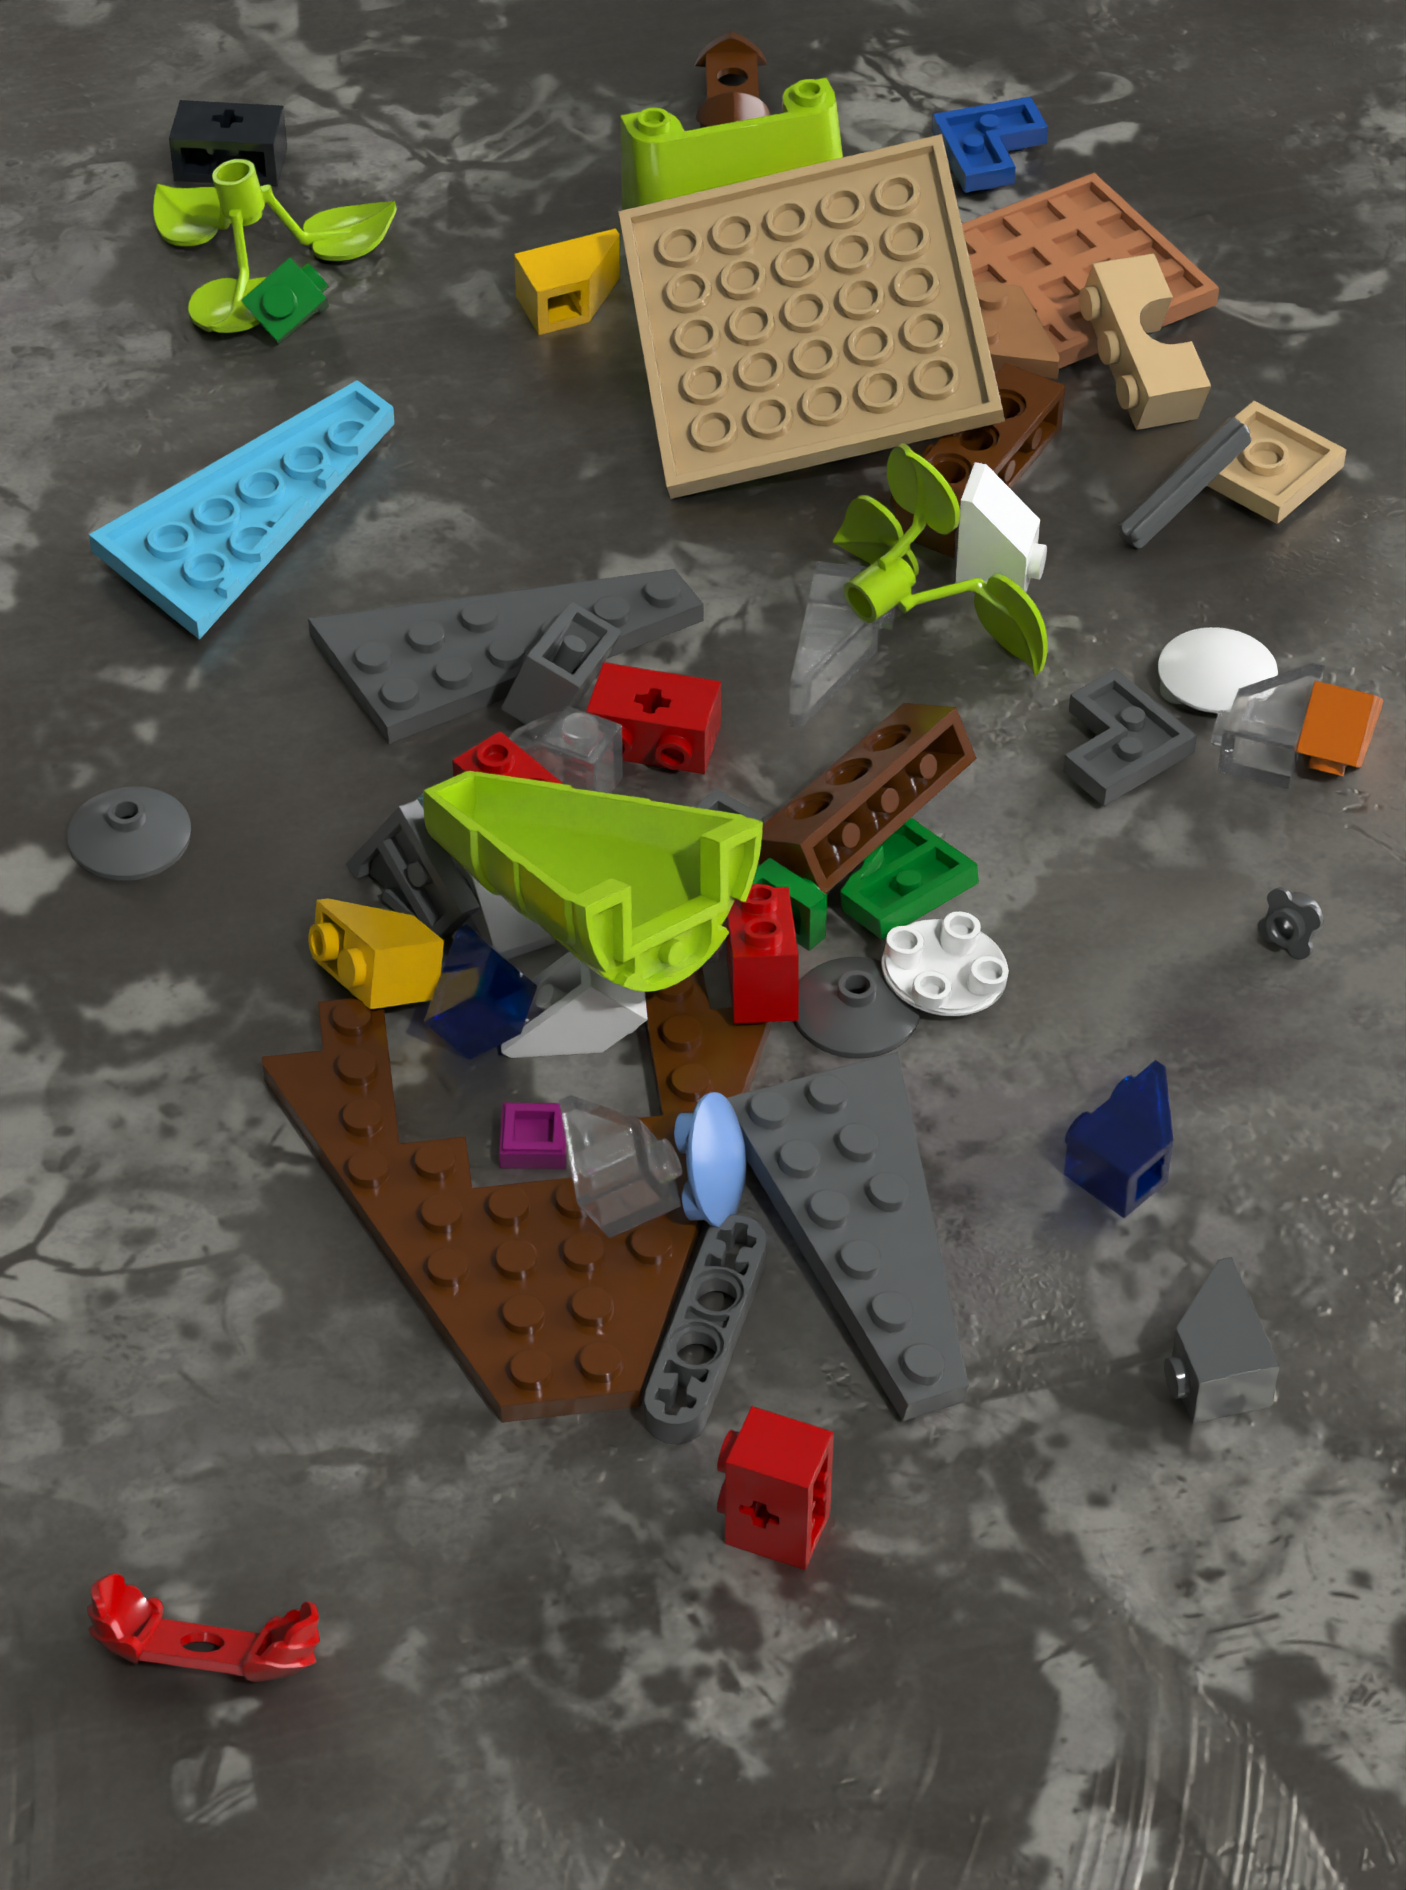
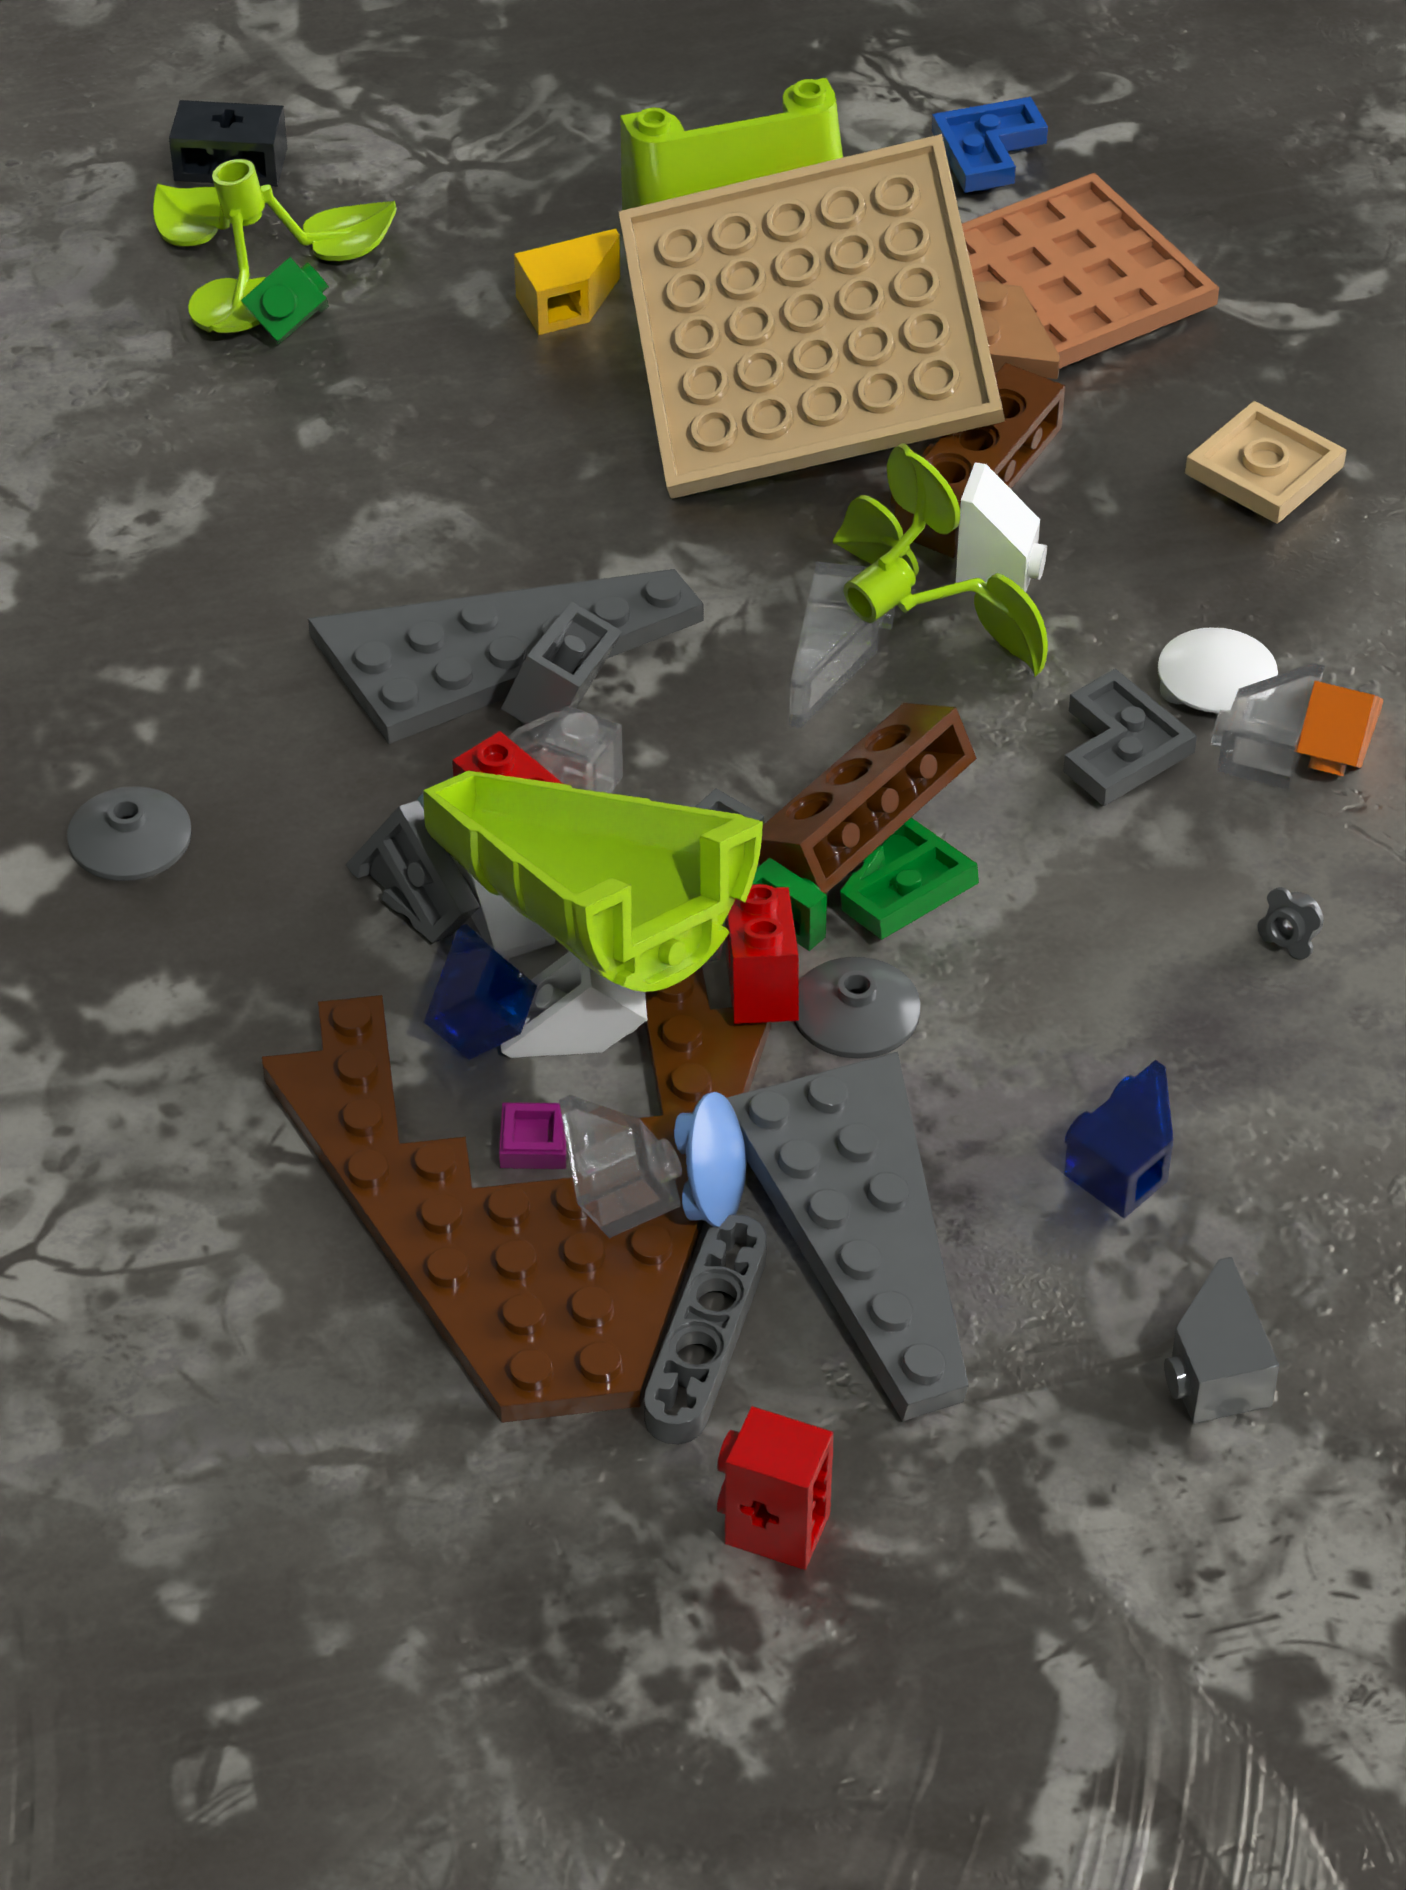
red piece [87,1573,320,1683] -> none
medium azure wing [89,380,395,640] -> none
yellow slope [308,898,444,1009] -> none
red brick [586,662,721,774] -> none
reddish brown piece [694,31,770,128] -> none
white dish [881,911,1009,1016] -> none
tan arch [1079,253,1211,430] -> none
dark grey axle [1118,417,1252,549] -> none

